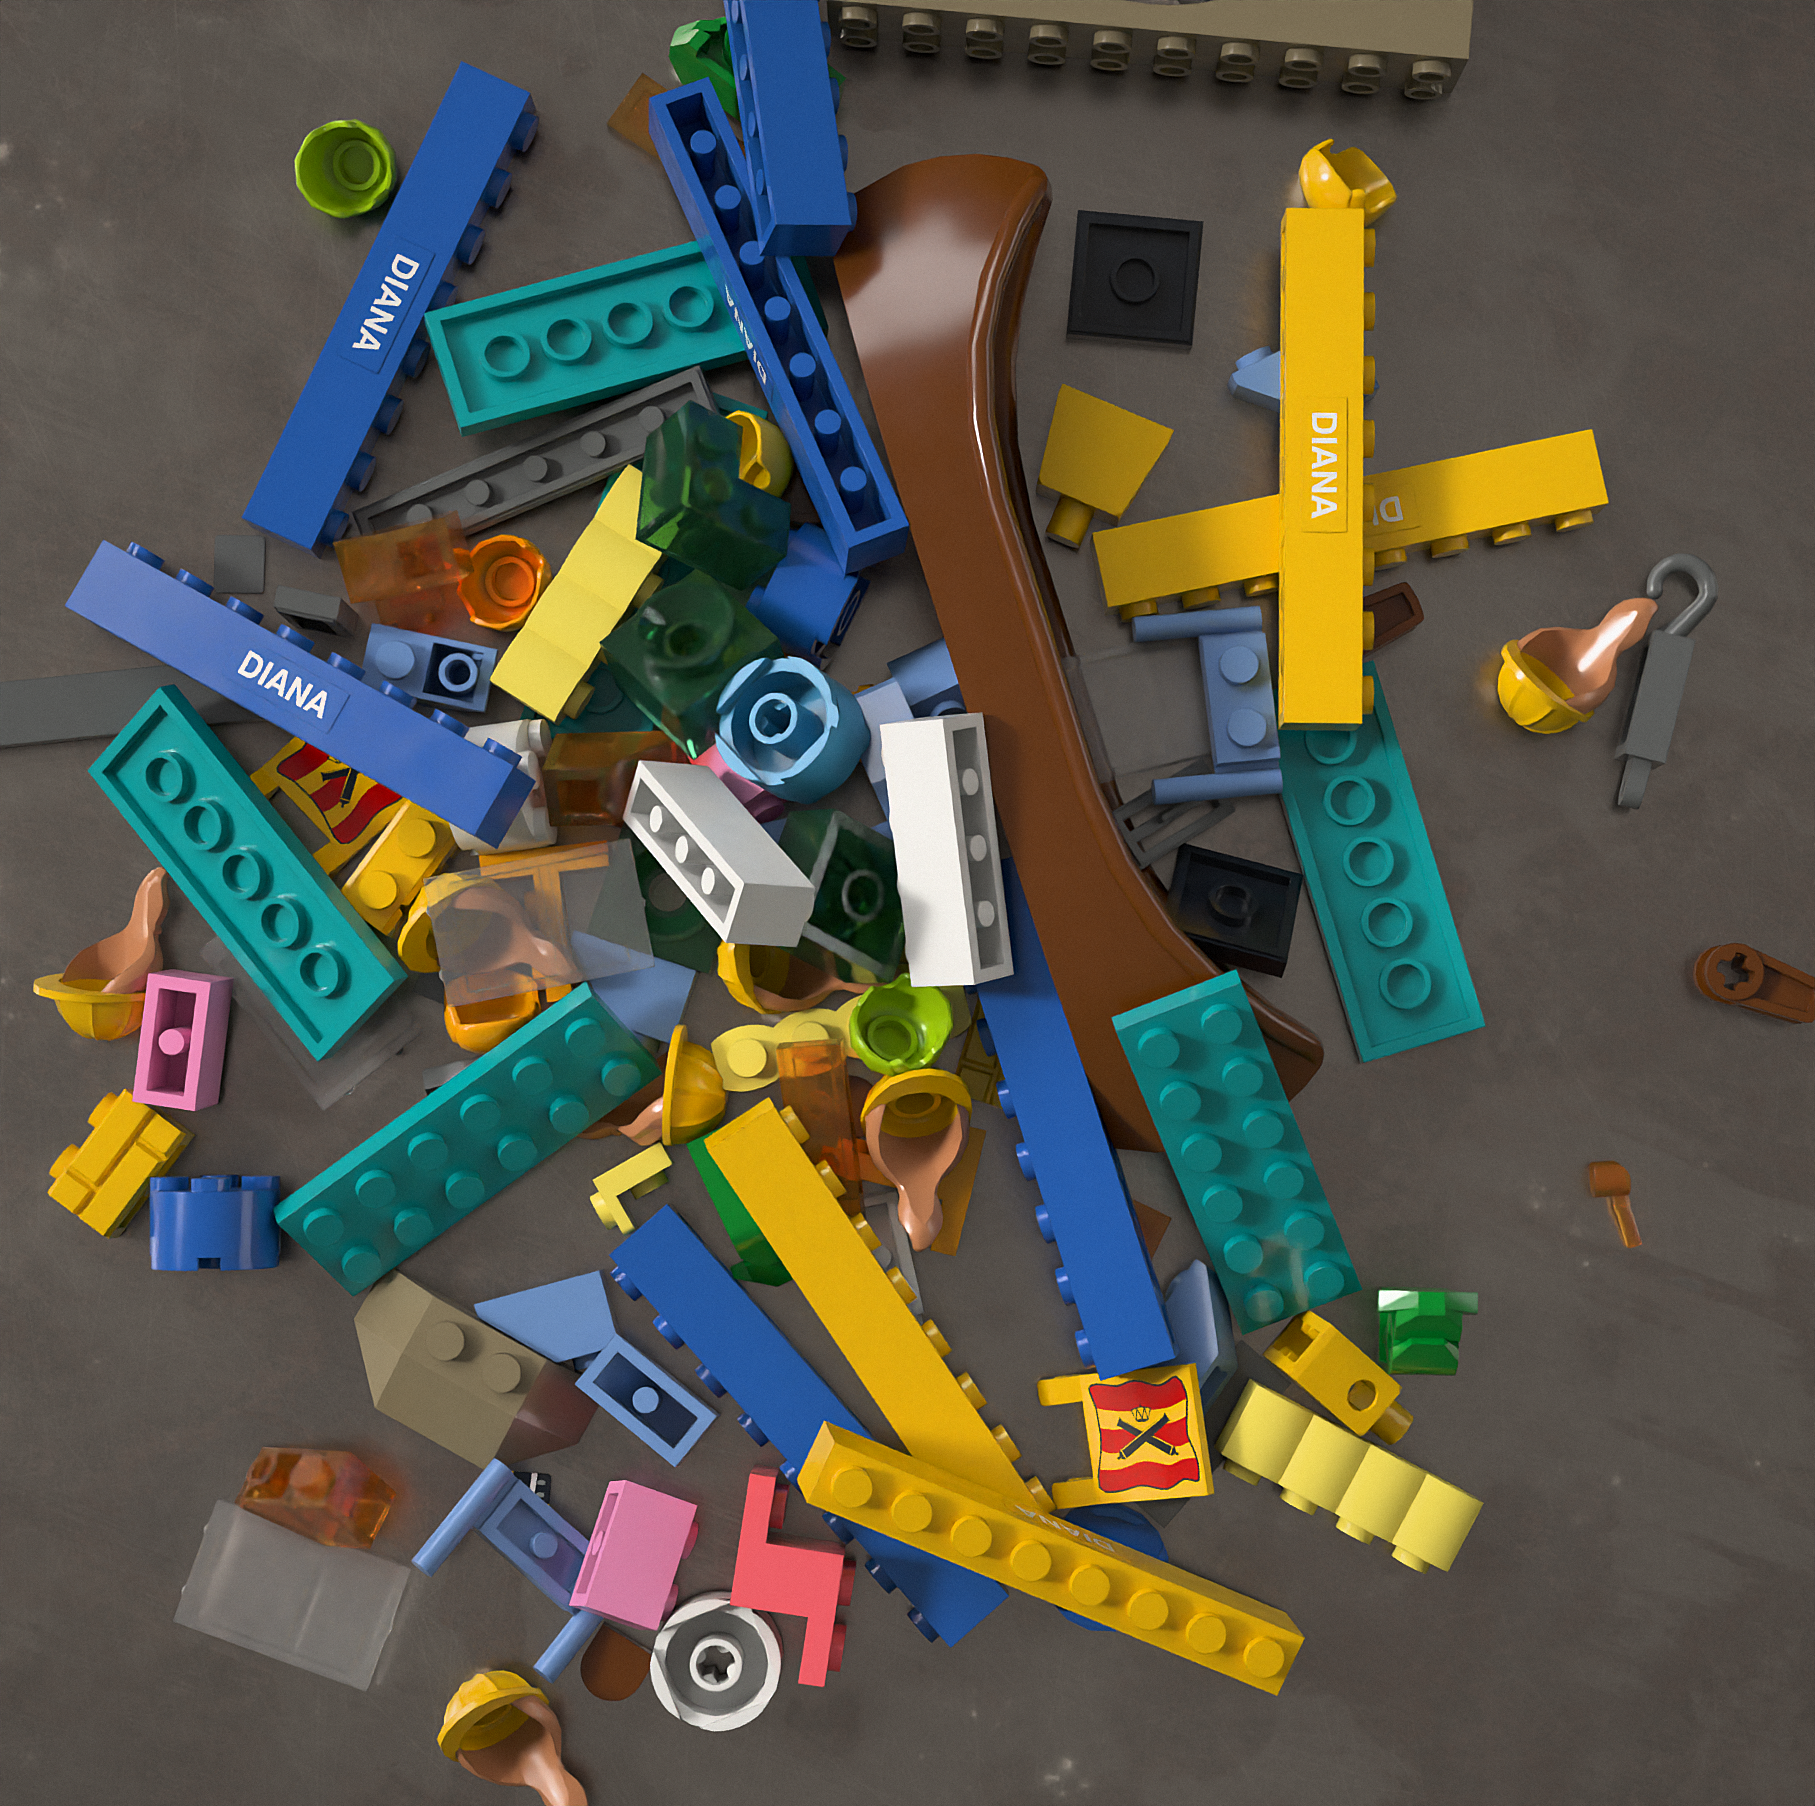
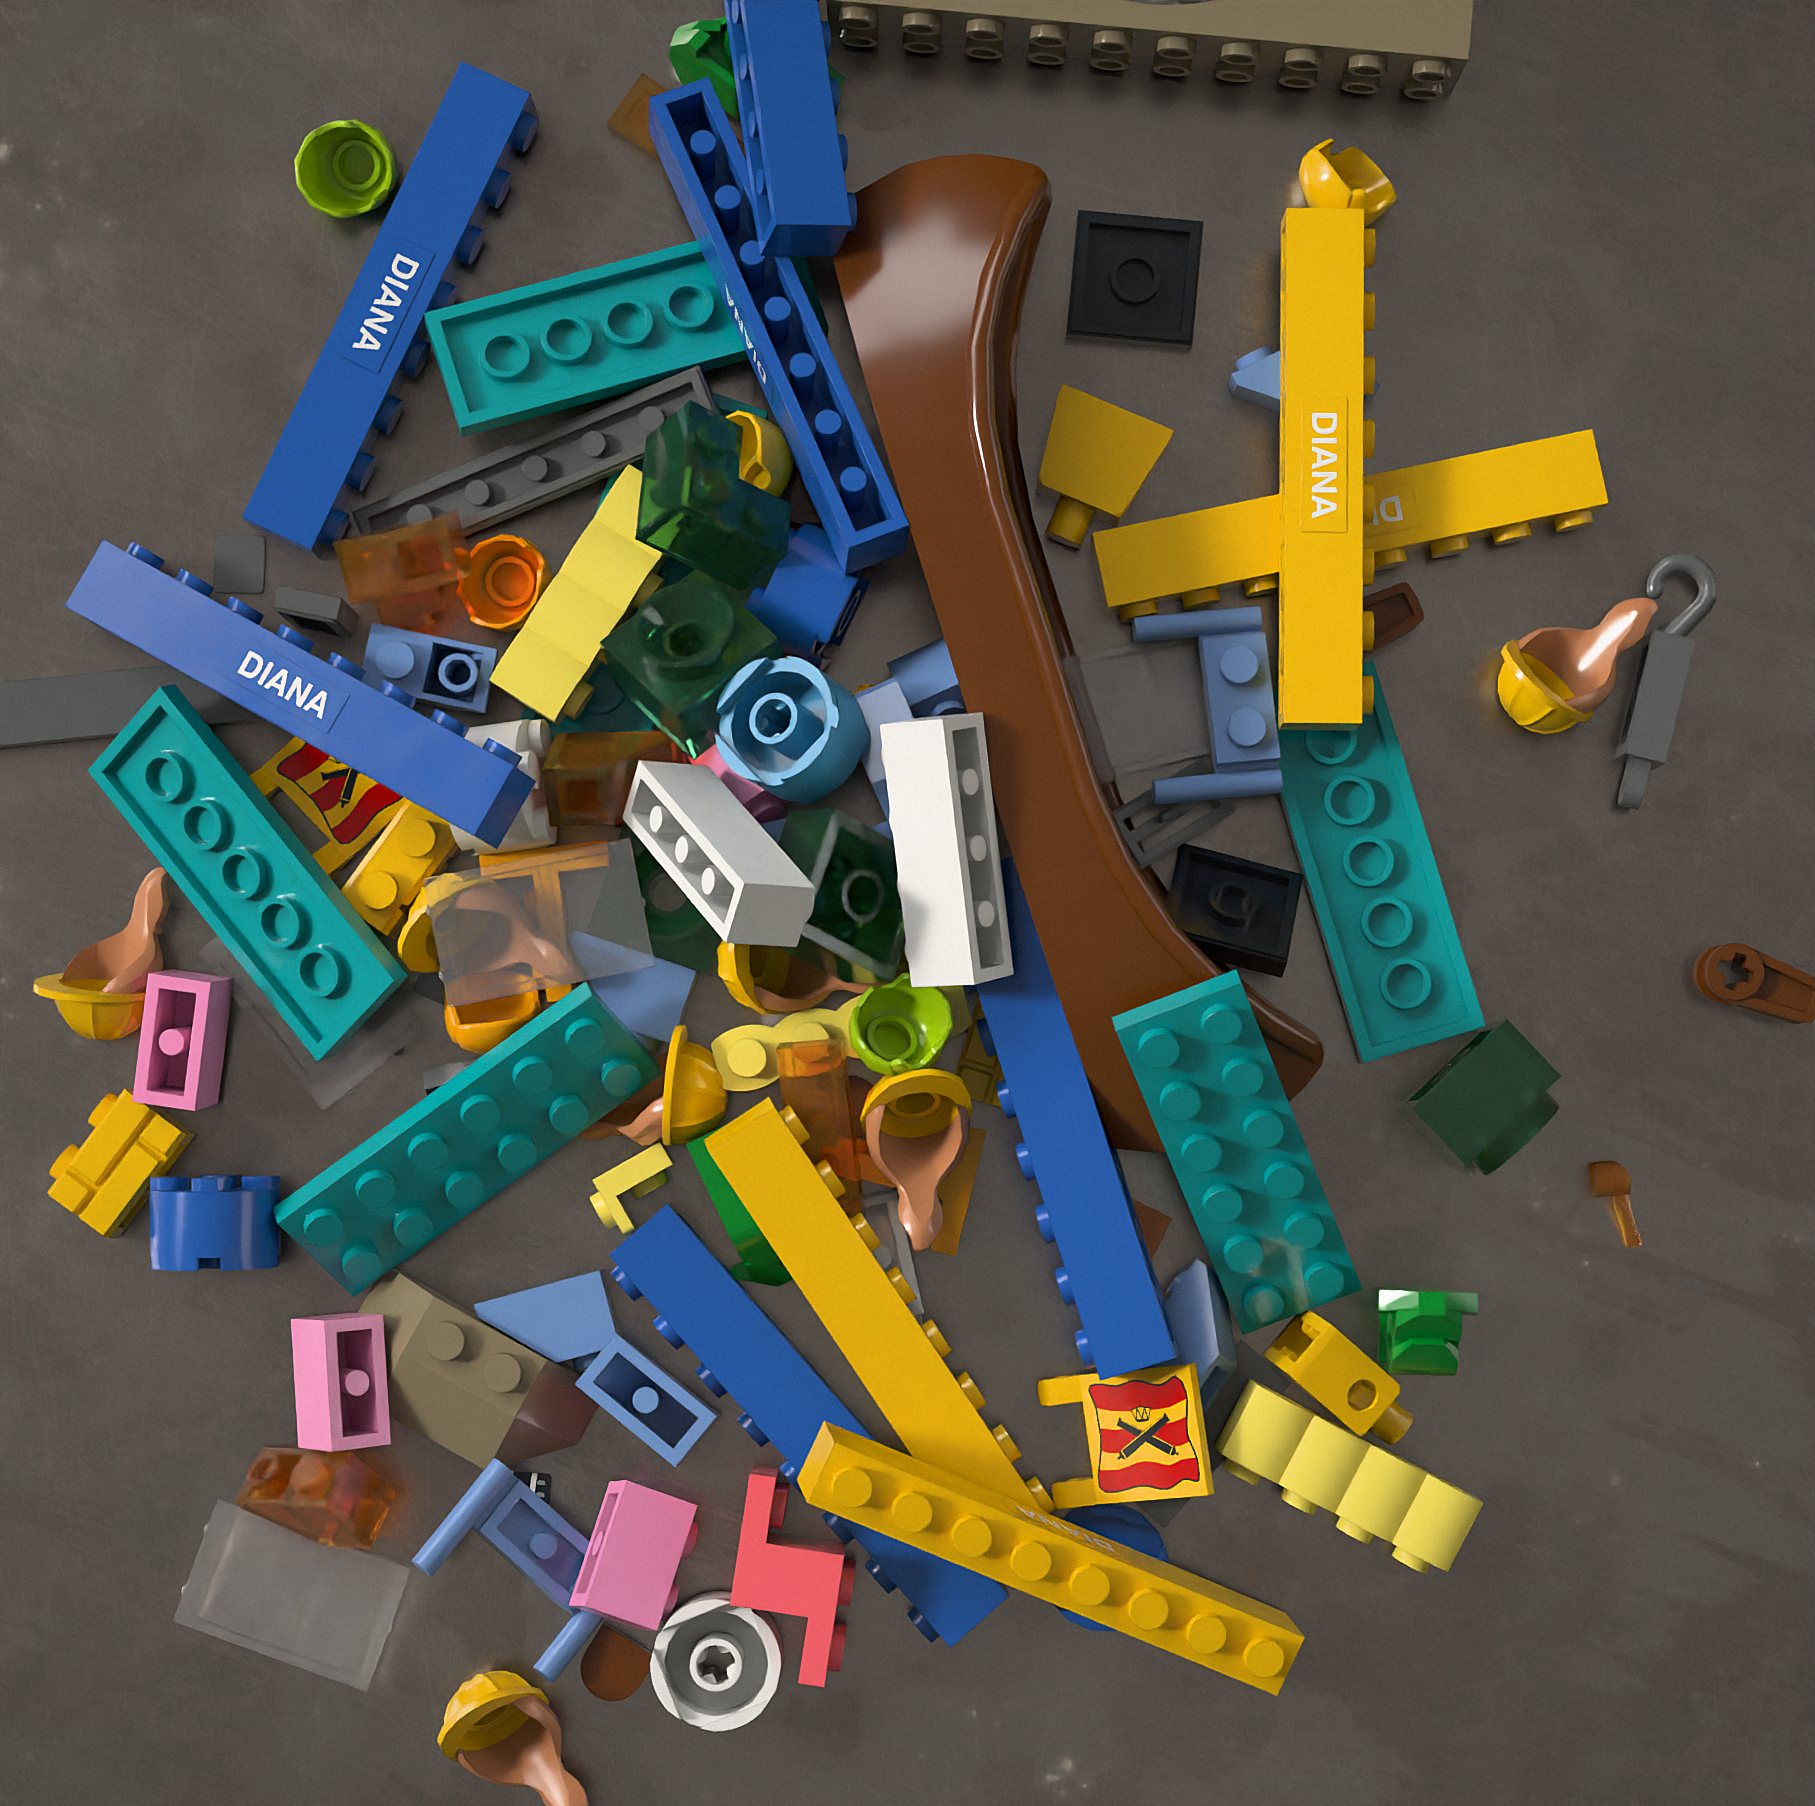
none -> bright pink brick [291,1312,391,1452]
none -> clear green piece [1397,1019,1561,1176]

